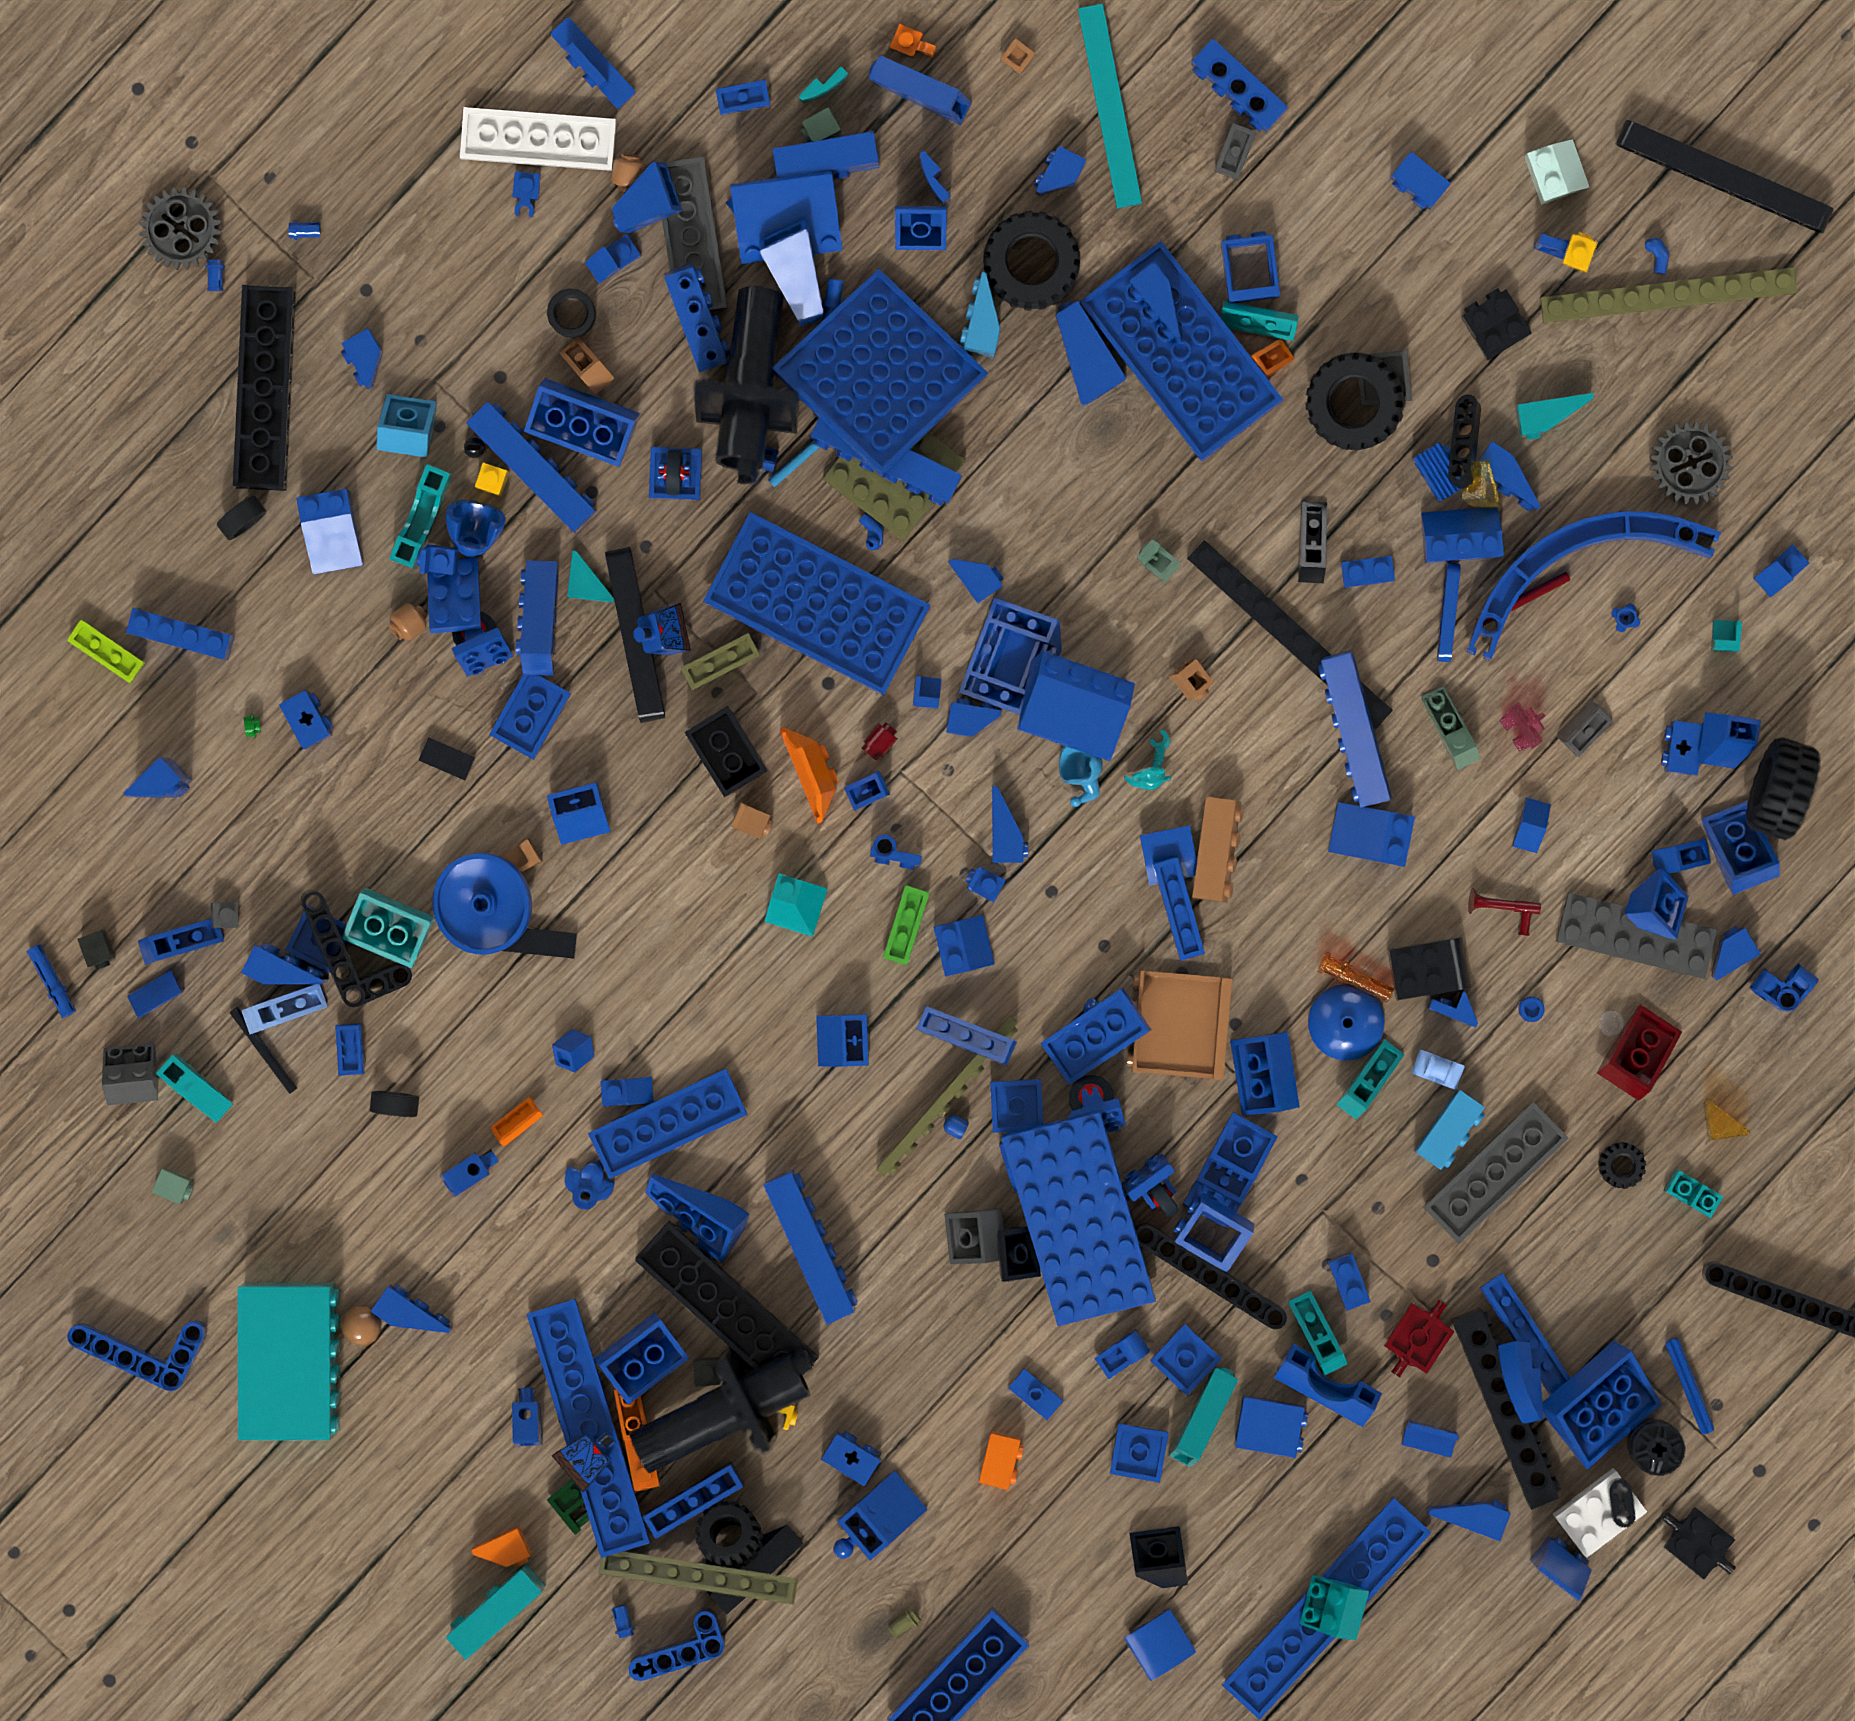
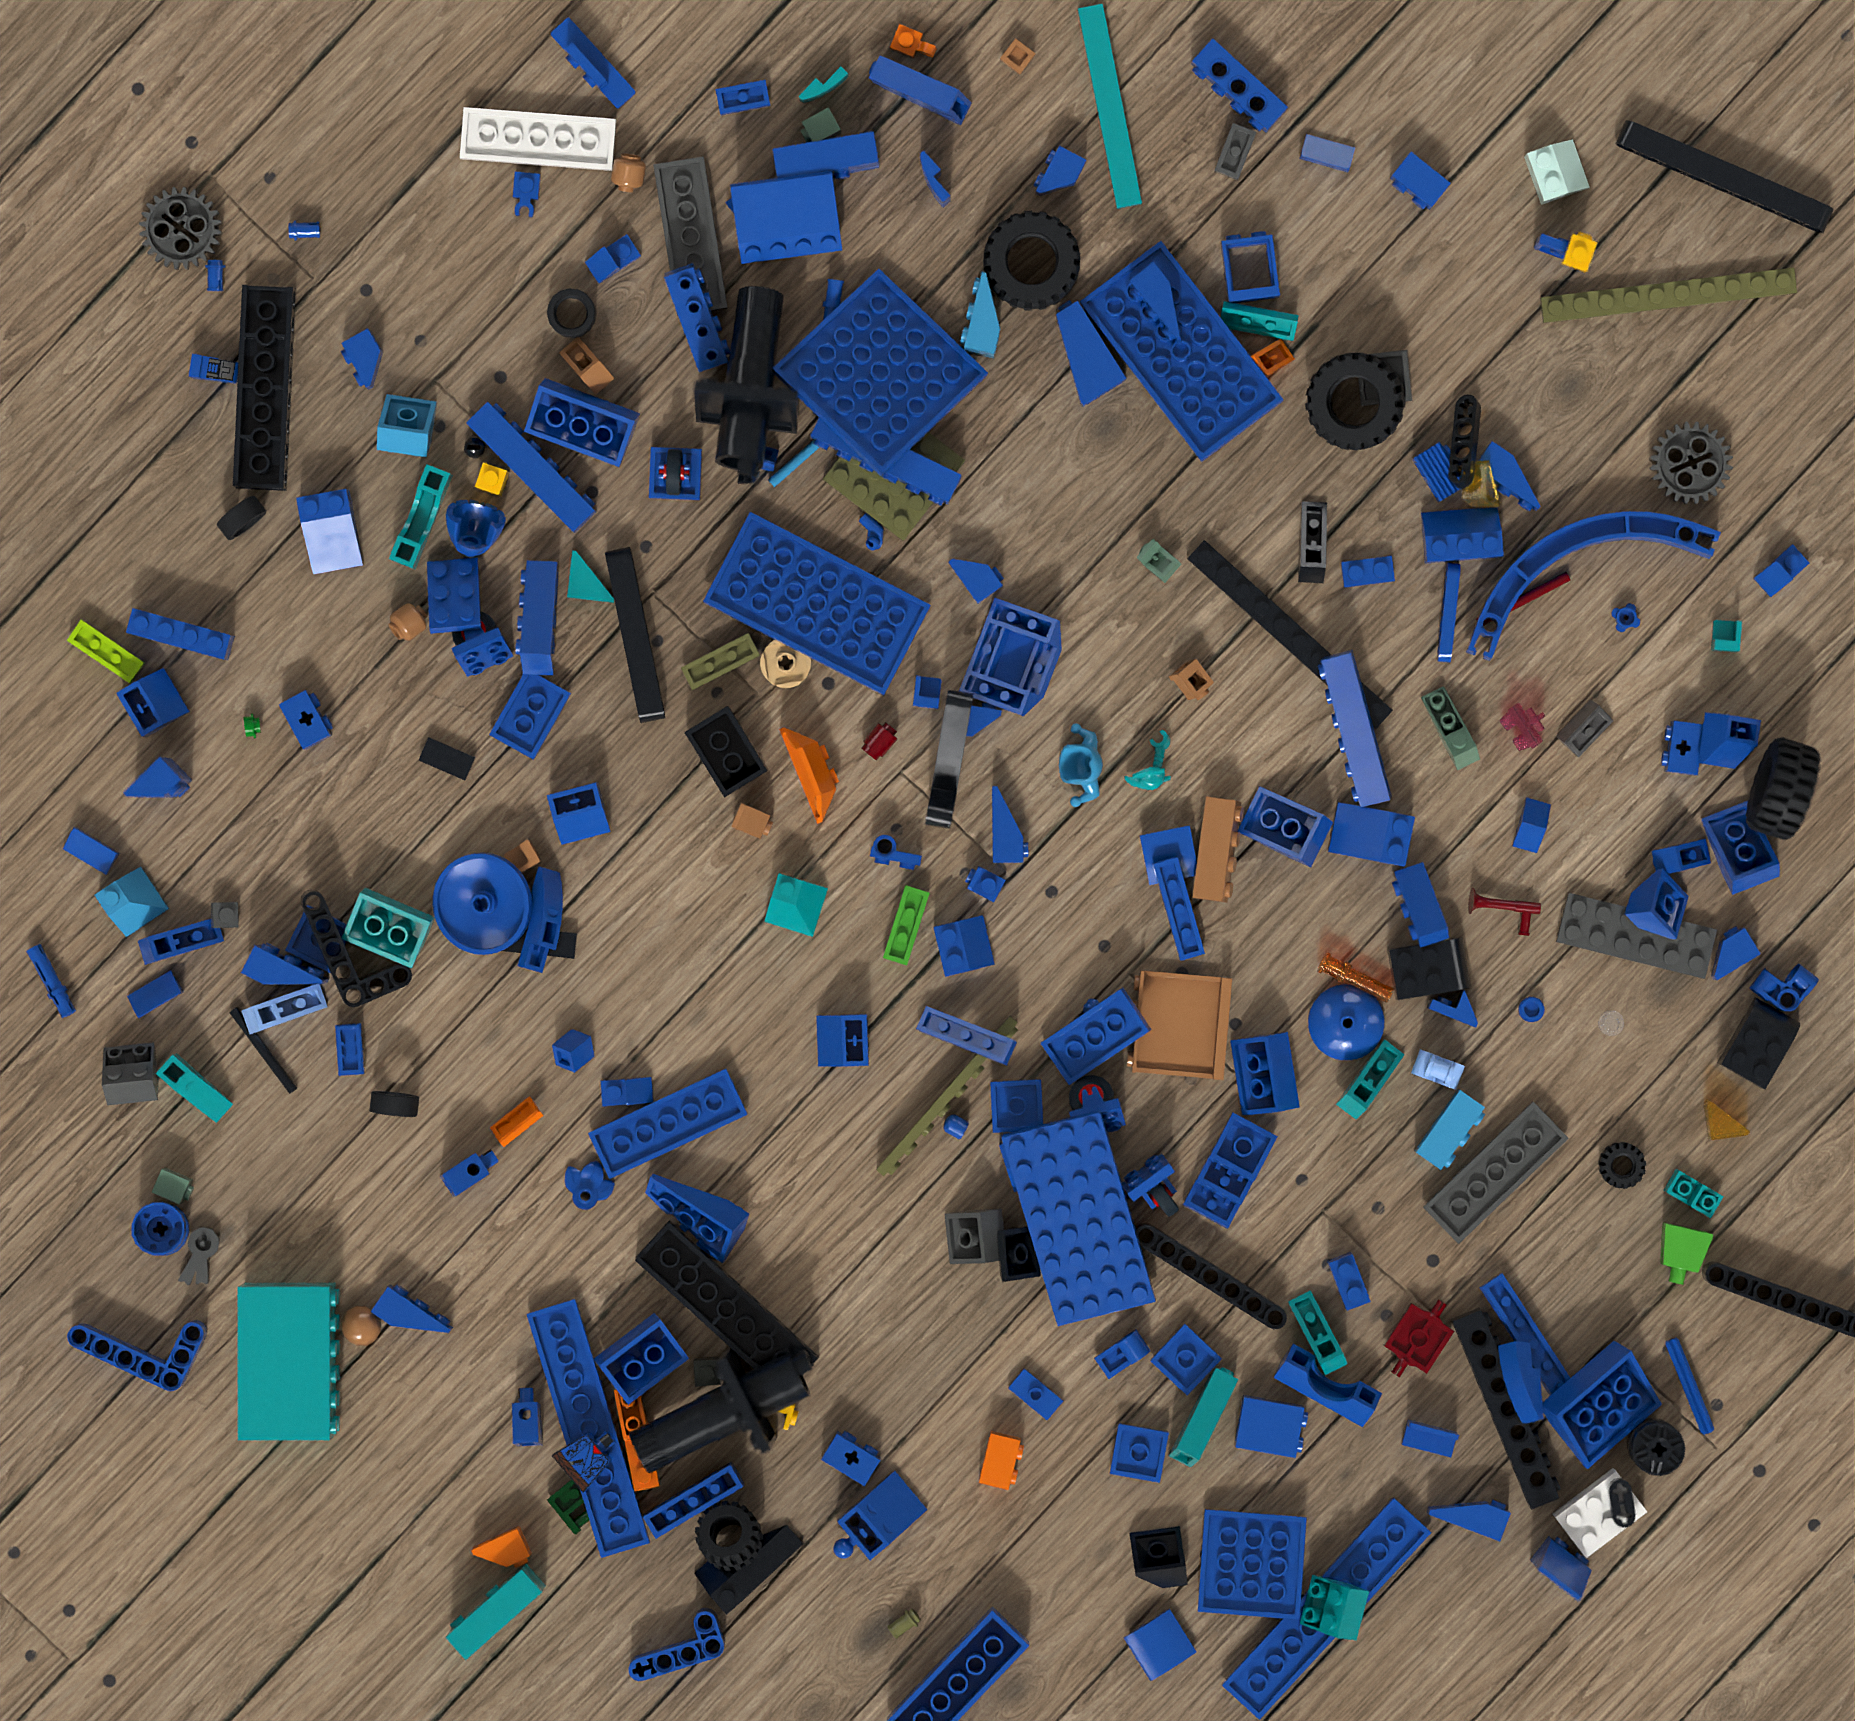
pearl dark grey brick [77,930,115,970] -> none
blue bracket [417,544,458,575] -> none
olive plate [598,1551,798,1605] -> none
blue pin [611,1605,635,1638] -> none
blue slope [612,162,682,233] -> none
blue torso [634,603,691,655] -> none
slope [759,219,824,326] -> none
blue brick [763,1169,858,1325] -> none
blue slope [844,771,890,811] -> none
blue slope [895,206,947,250] -> none
blue slope [1017,651,1135,761] -> none
blue window [1174,1193,1255,1273] -> none
black plate [1461,288,1532,361] -> none
teal slope [1515,393,1594,440] -> none
dark red slope [1597,1004,1682,1101] -> none
blue arm [1645,237,1670,274] -> none
black plate [1662,1507,1736,1580] -> none
none -> blue slope [63,827,120,875]
none -> dark azure slope [94,867,169,937]
none -> blue slope [116,668,190,738]
none -> blue wheel [132,1202,189,1256]
none -> dark grey piece [178,1227,220,1286]
none -> leg [189,354,238,384]
none -> blue slope [518,866,563,973]
none -> tan plate [760,640,811,688]
none -> black beam [925,689,973,829]
none -> blue plate [1198,1509,1307,1620]
none -> blue slope [1237,786,1333,867]
none -> slope [1299,134,1355,172]
none -> blue brick [1392,862,1449,948]
none -> bright green torso [1660,1222,1714,1285]
none -> black brick [1717,997,1800,1090]

